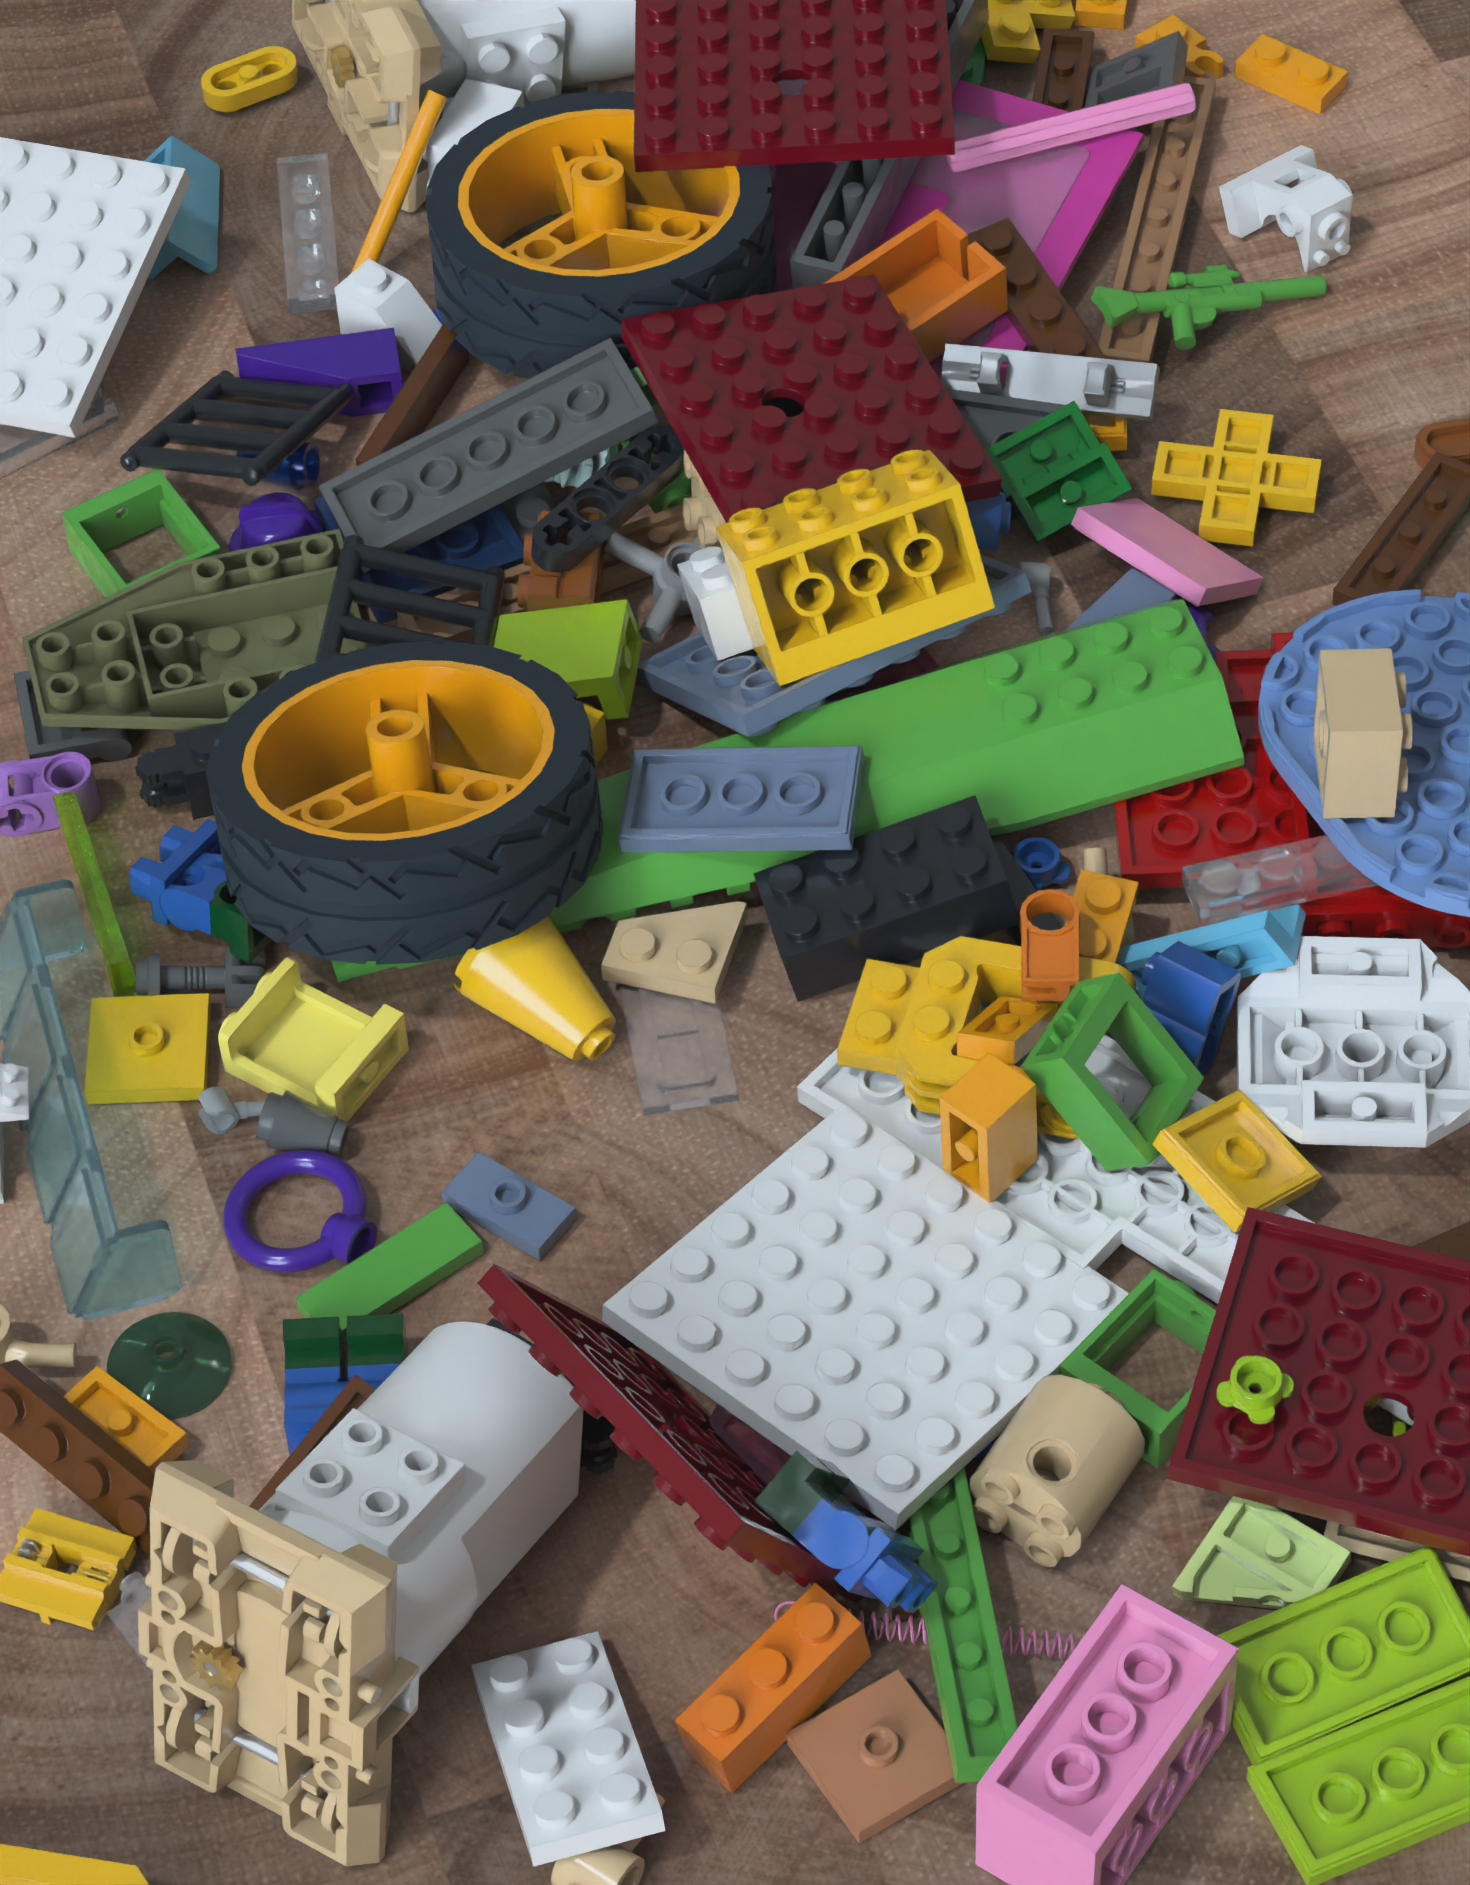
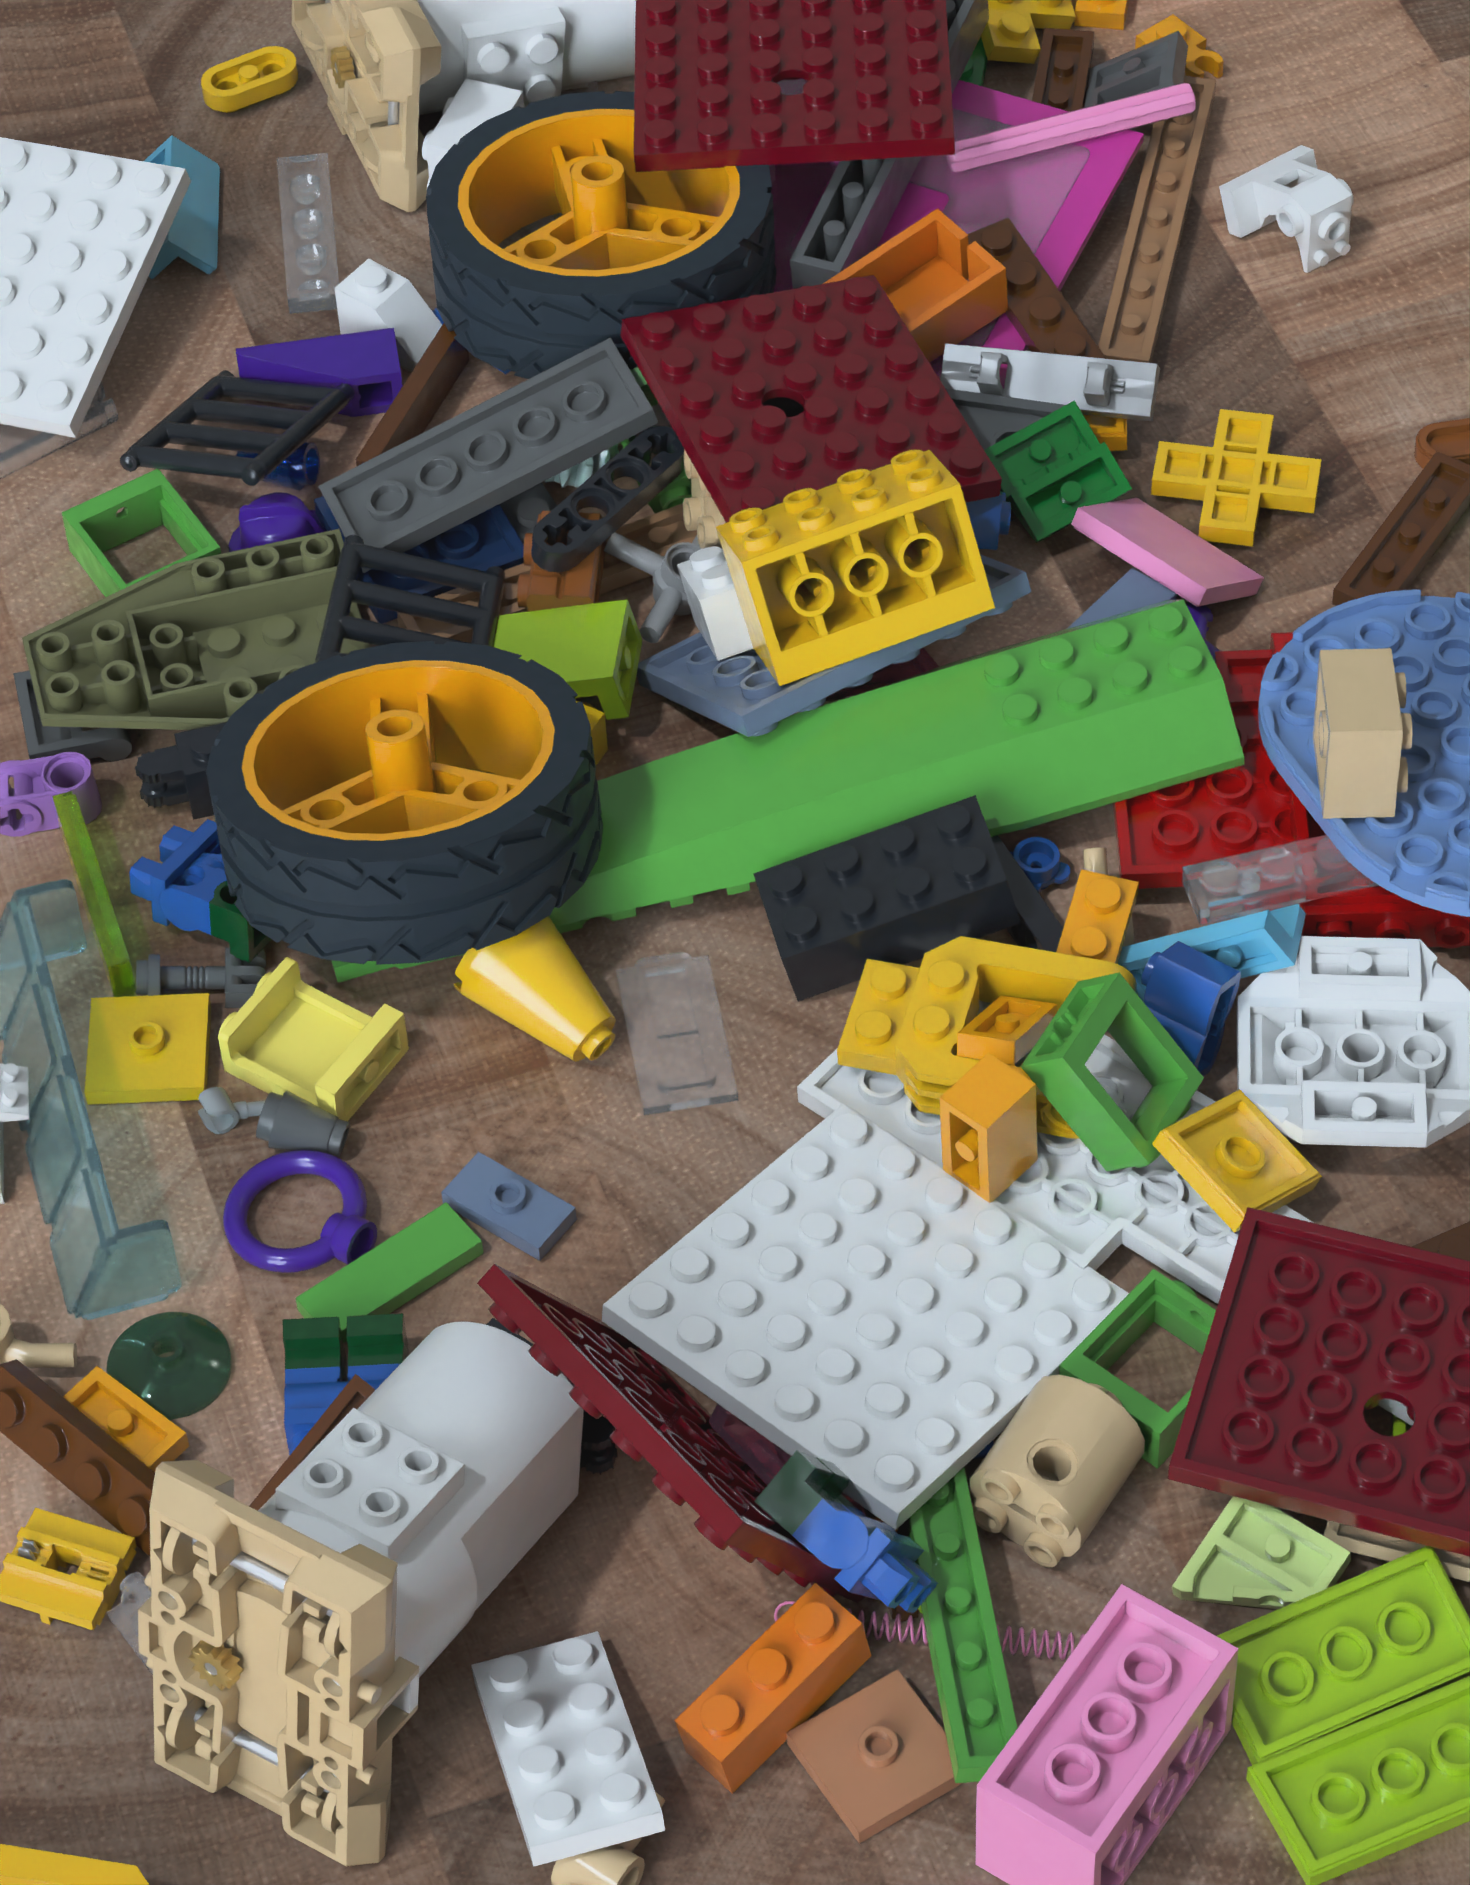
light orange piece [351,89,447,273] -> none
tan wing [601,901,747,1004] -> none
sand blue tile [618,746,865,852] -> none
light grey hand [1020,561,1054,635] -> none
orange piece [1020,889,1080,1001] -> none
bright green piece [1091,264,1326,350] -> none
lime plate [1216,1356,1294,1425] -> none
light orange plate [1234,34,1348,114] -> none

